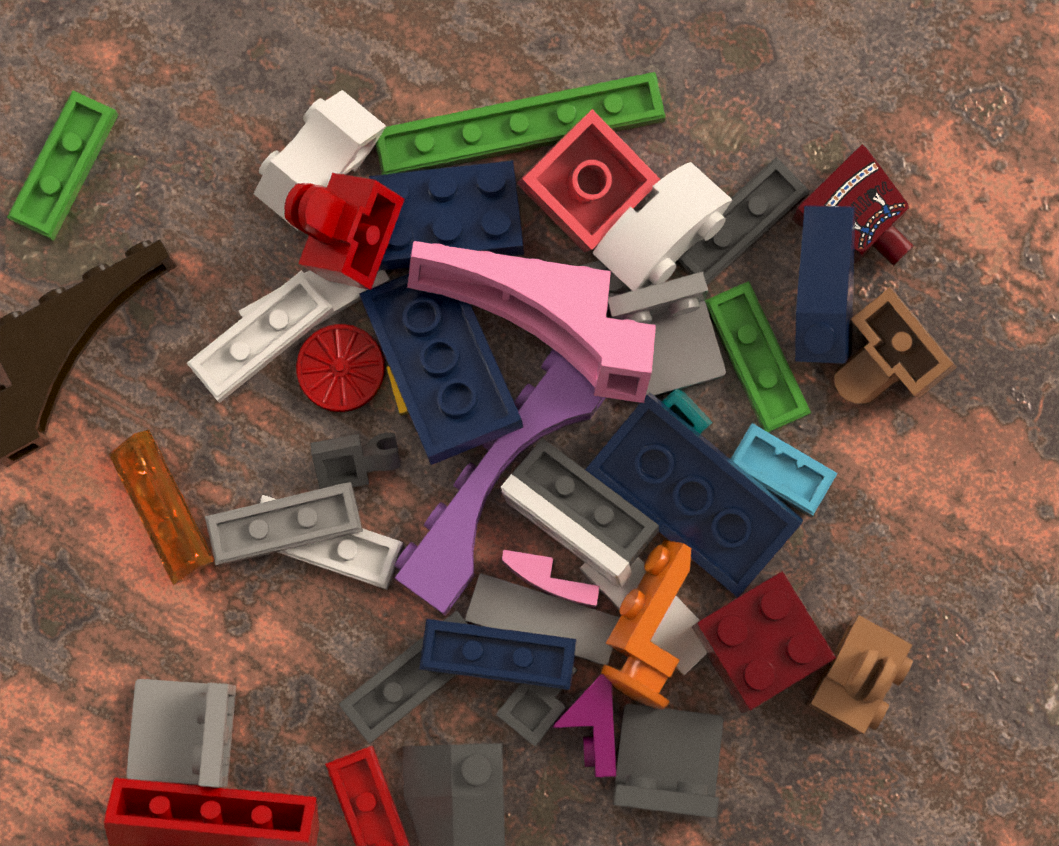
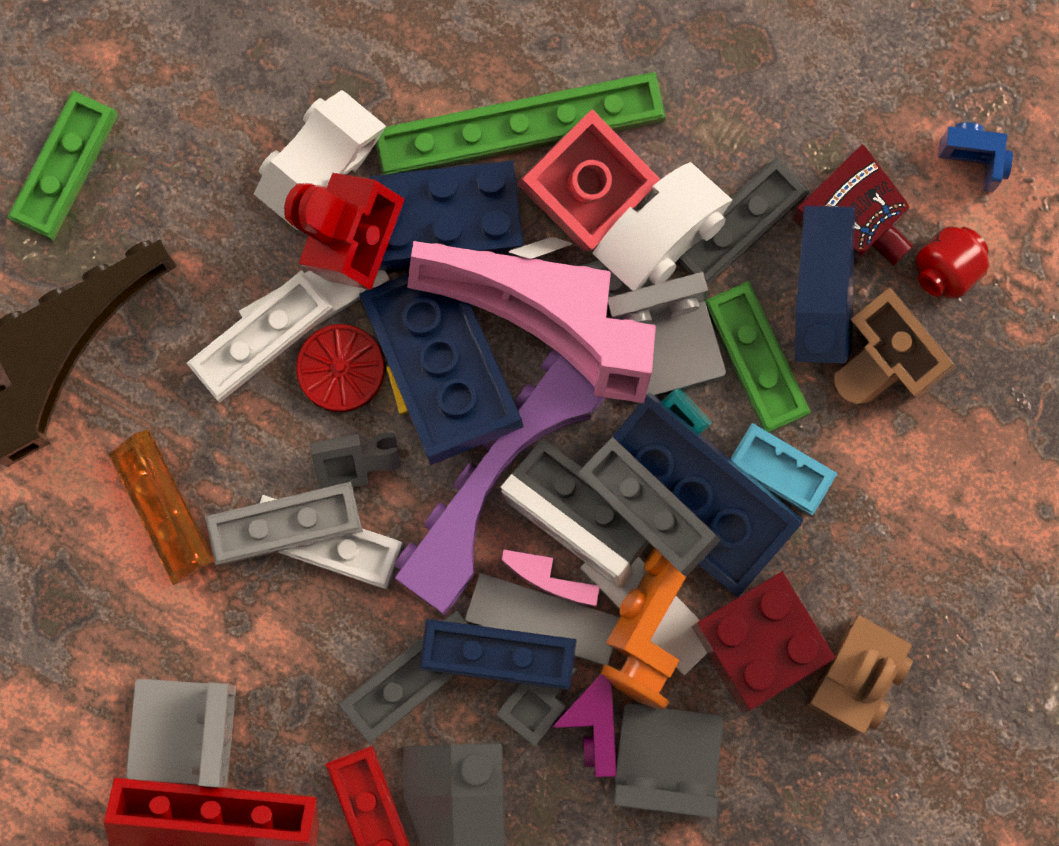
none -> white sticker [509,237,573,259]
none -> dark grey plate [578,437,721,577]
none -> red head [916,226,989,299]
none -> blue bracket [938,122,1013,192]

